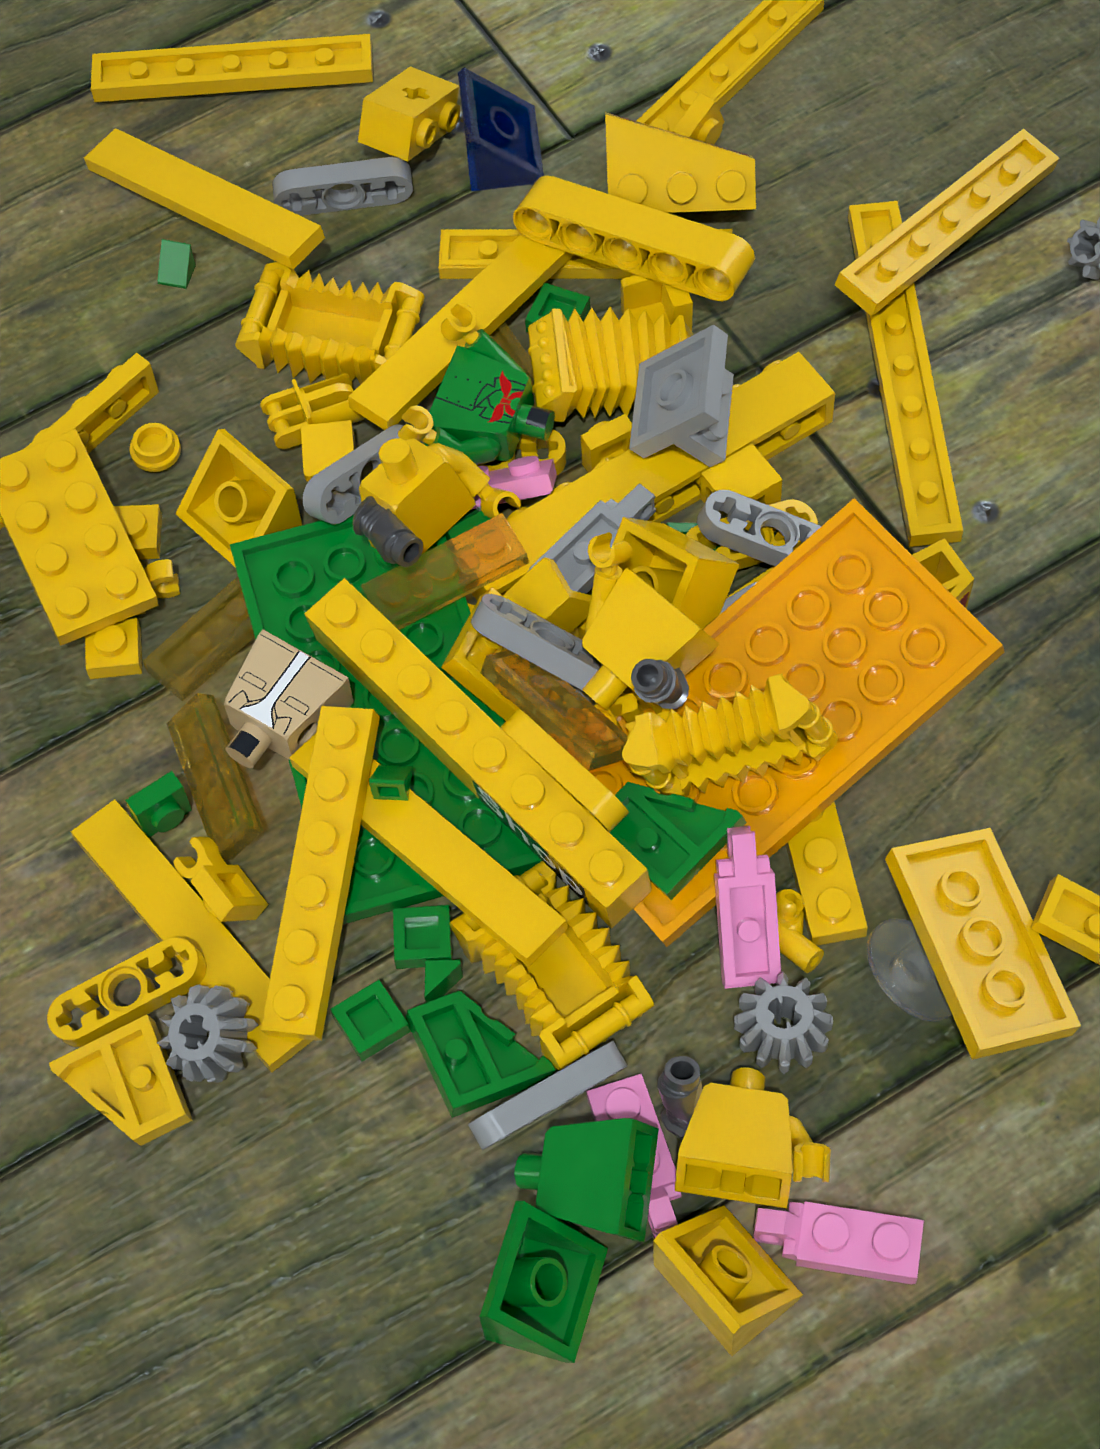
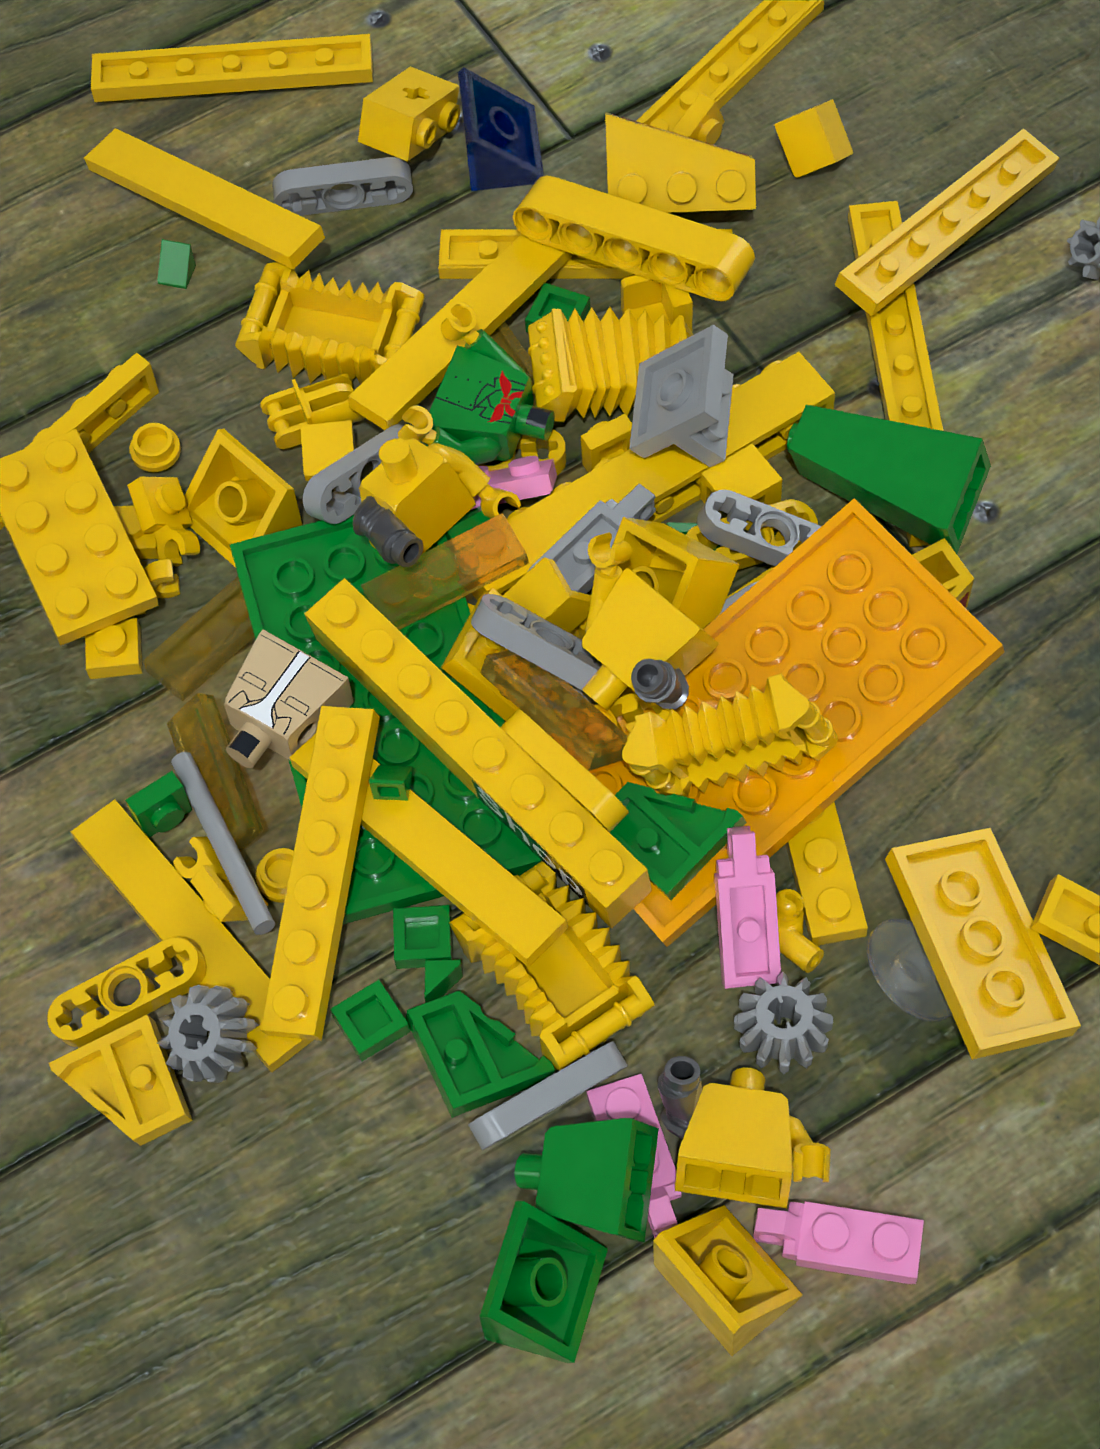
none -> yellow plate [127,476,200,566]
none -> light grey bar [171,752,275,935]
none -> yellow plate [255,848,294,903]
none -> yellow panel [774,99,853,177]
none -> green slope [787,405,991,554]

